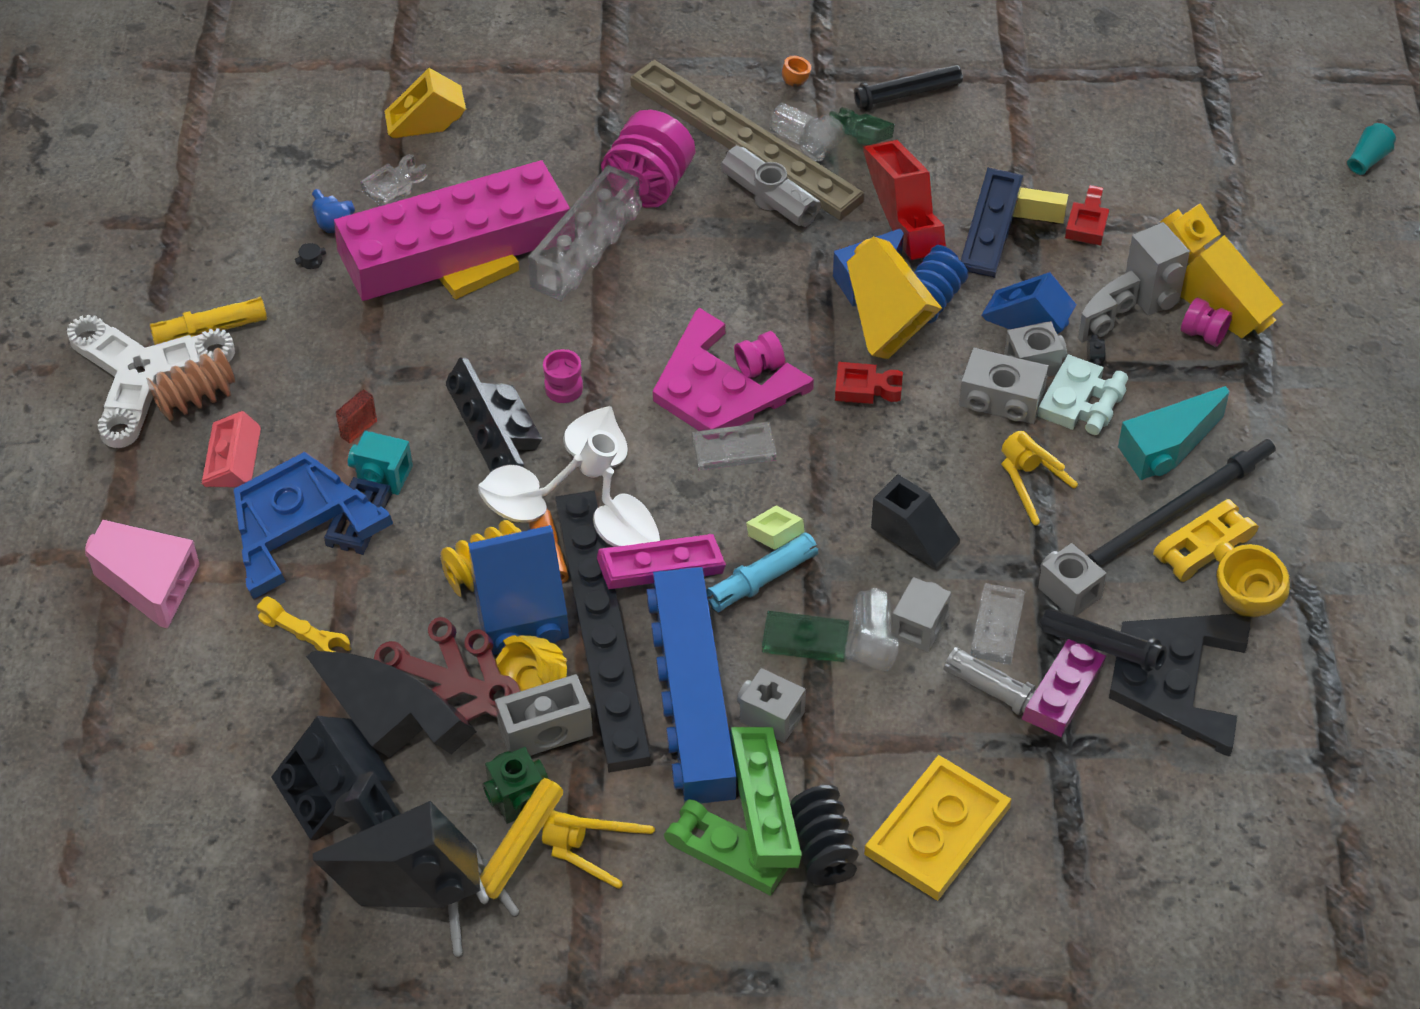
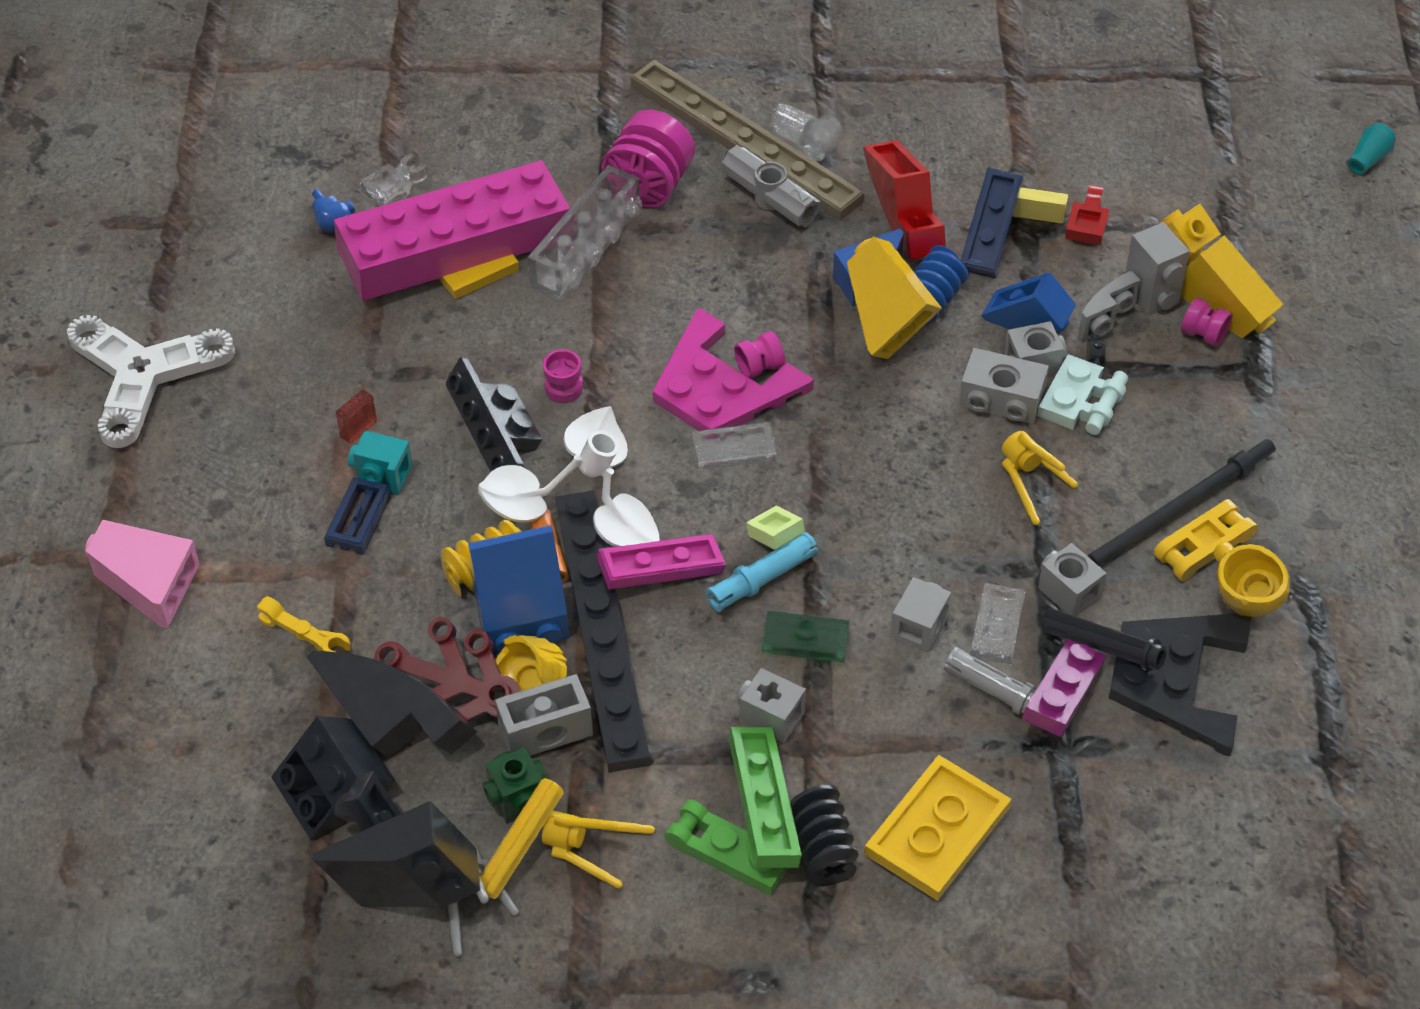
nougat piece [146,348,235,421] -> none
yellow pin [149,297,267,345] -> none
coral slope [201,411,261,487] -> none
blue wing [234,452,393,599] -> none
black piece [295,243,326,269] -> none
yellow slope [384,68,466,138] -> none
blue brick [646,567,736,804] -> none
orange hinge [782,56,811,86] -> none
clear green plate [827,107,895,146] -> none
red plate [835,362,903,404] -> none
clear piece [845,588,899,672] -> none
black axle [854,65,963,111] -> none
black slope [871,474,960,569] -> none
teal slope [1118,386,1230,480] -> none

